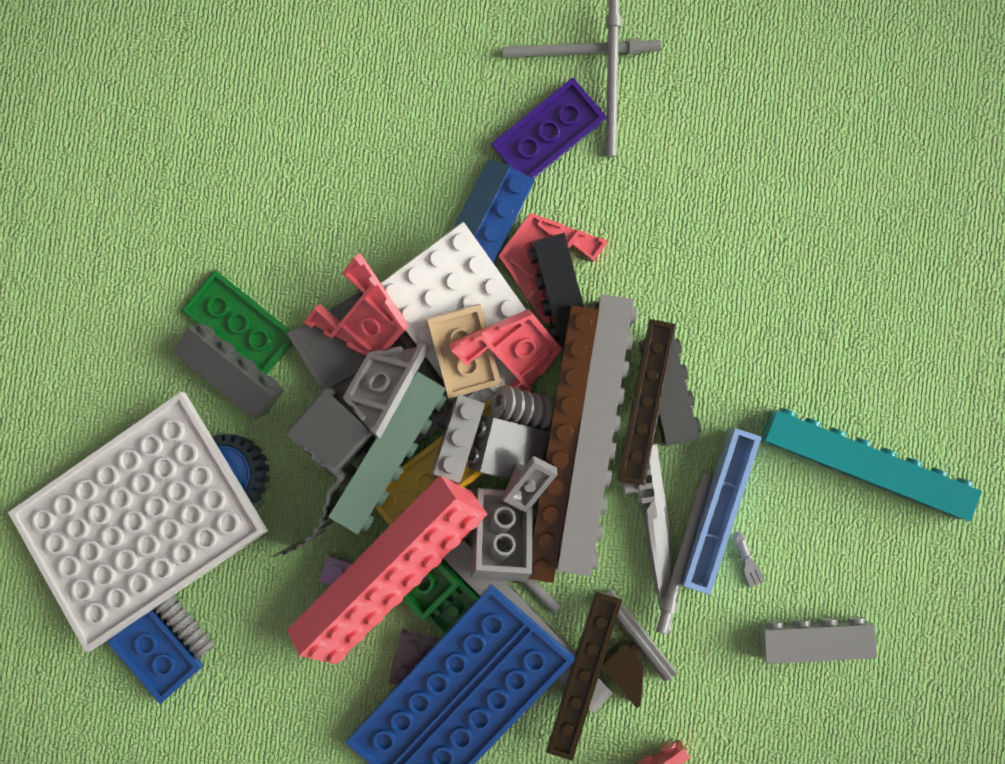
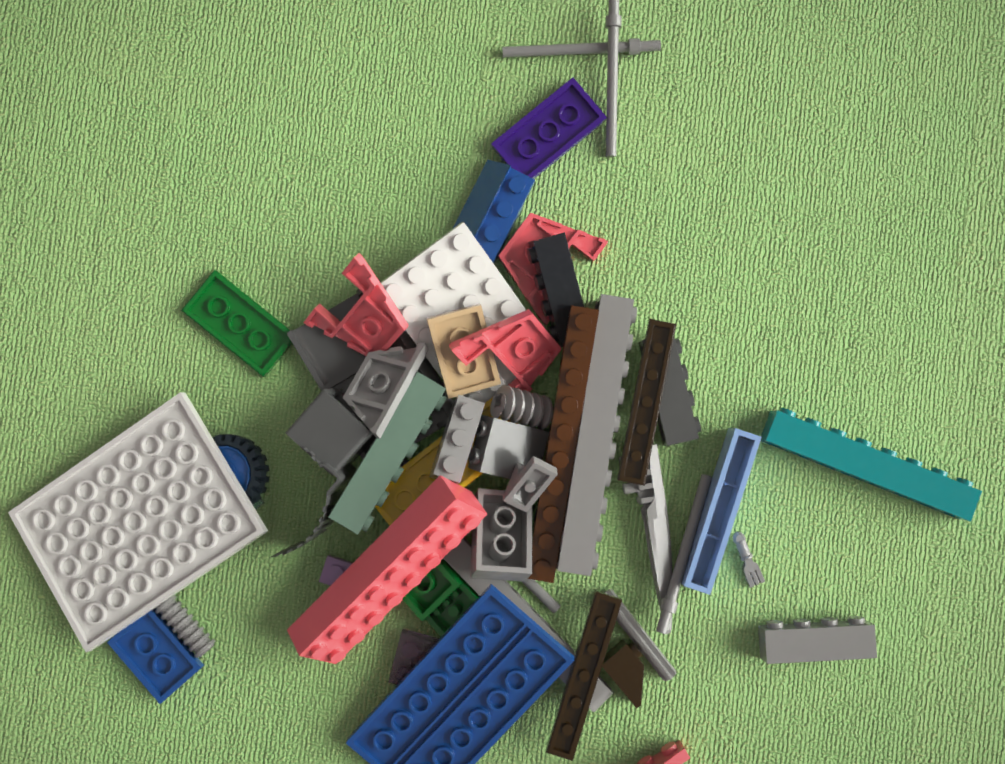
dark grey brick [172,323,284,420] -> none

